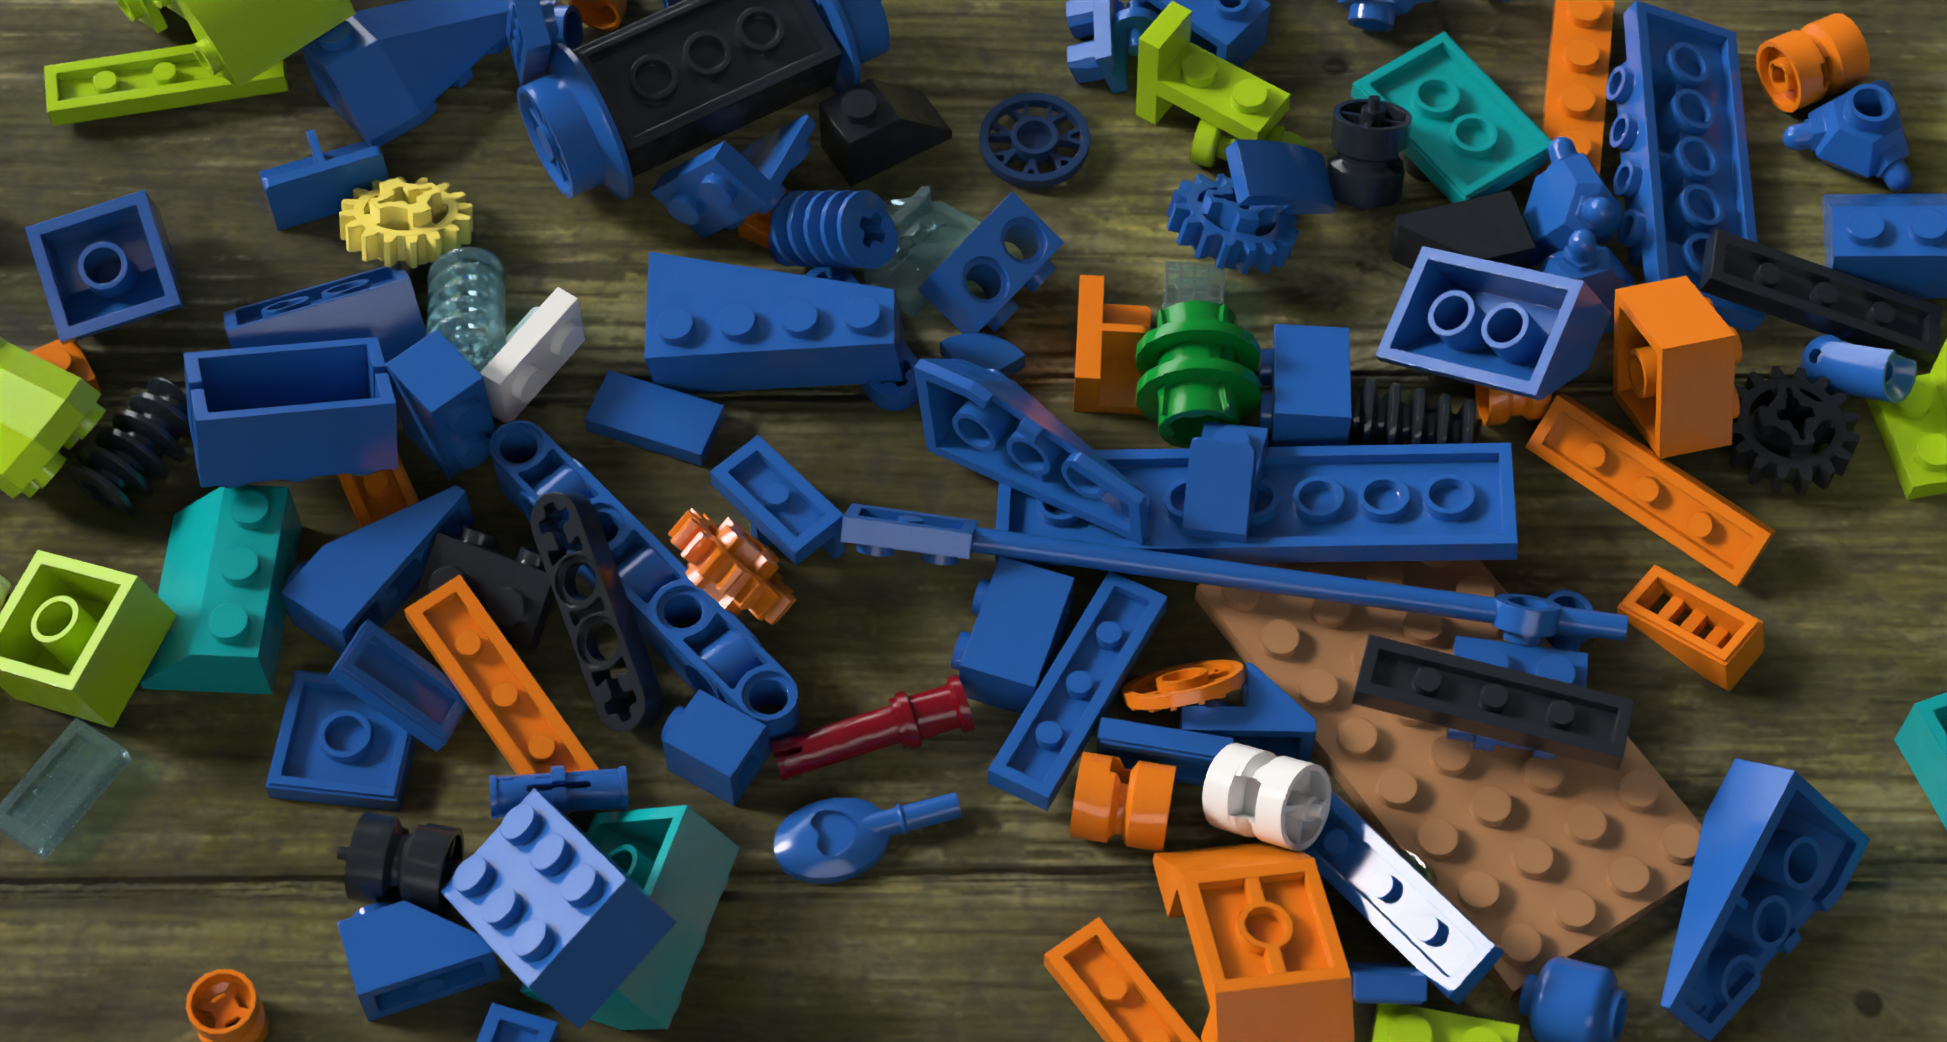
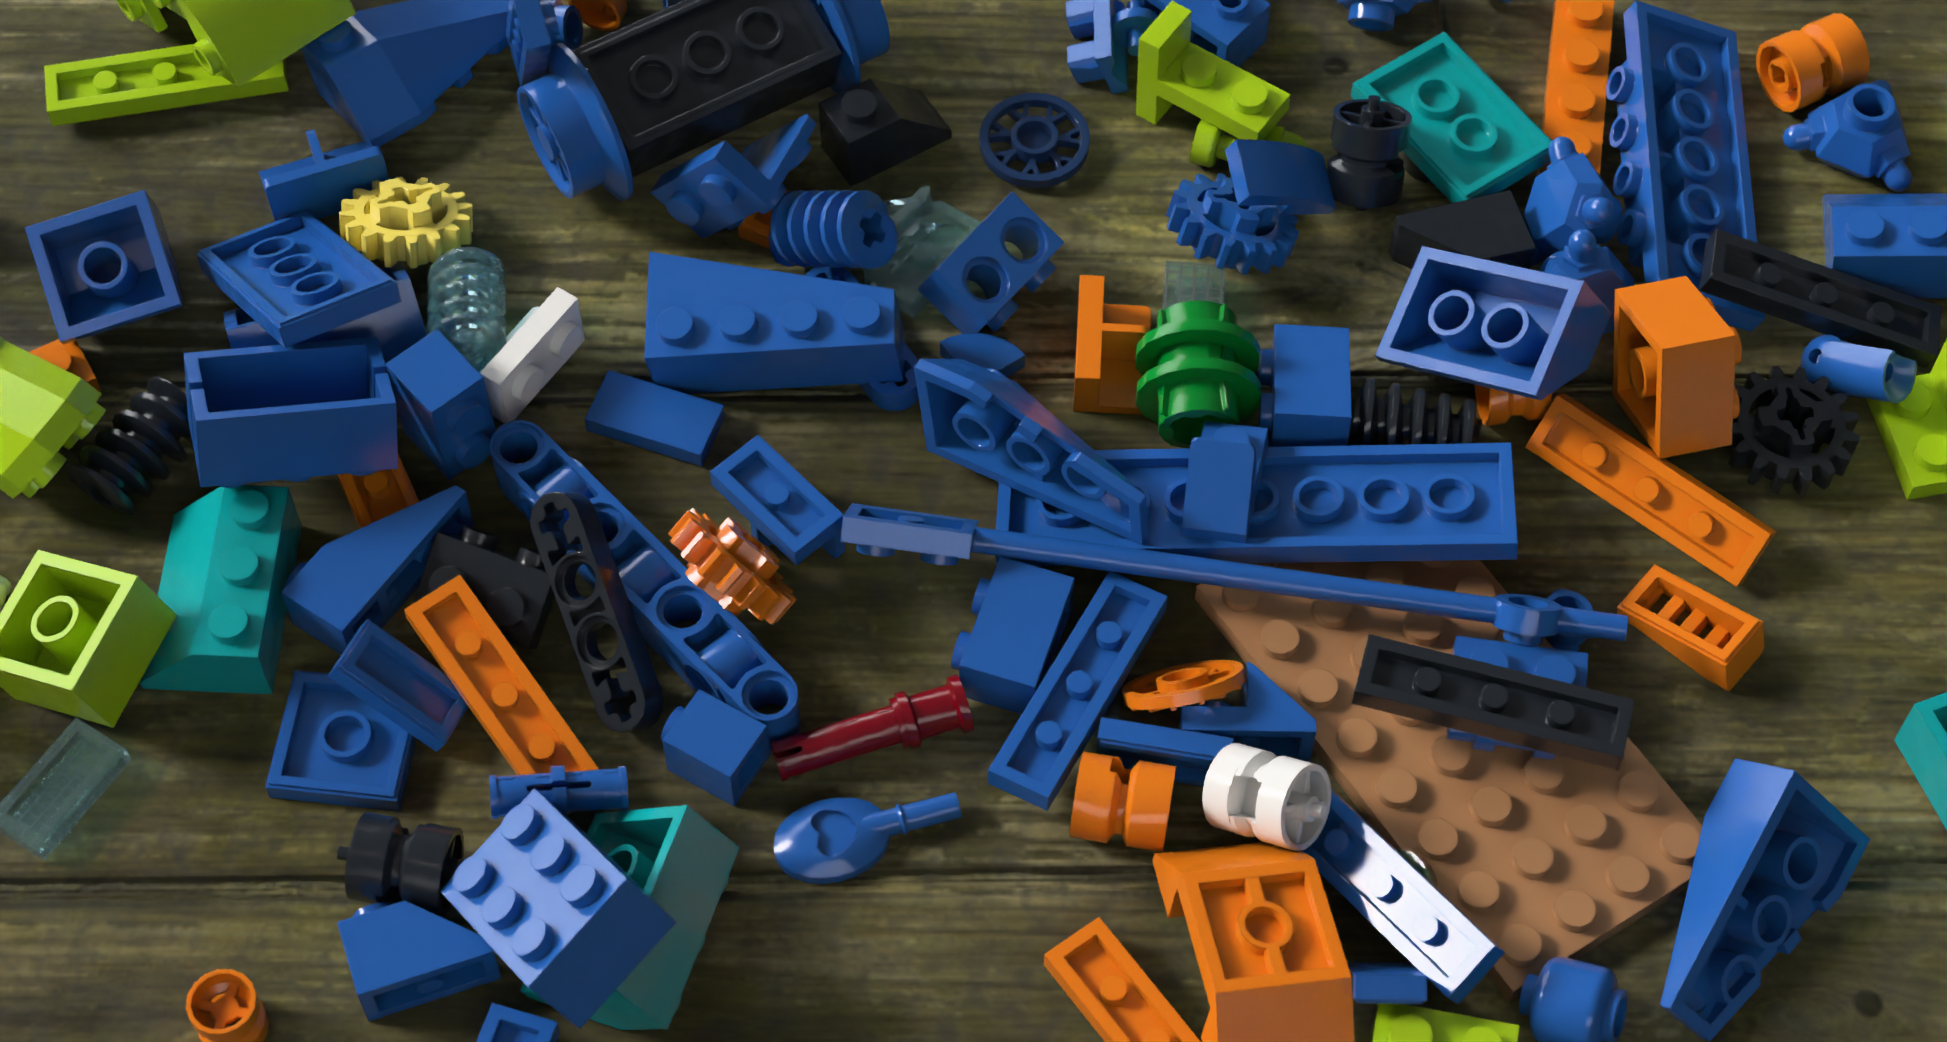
none -> blue tile [196,210,402,348]

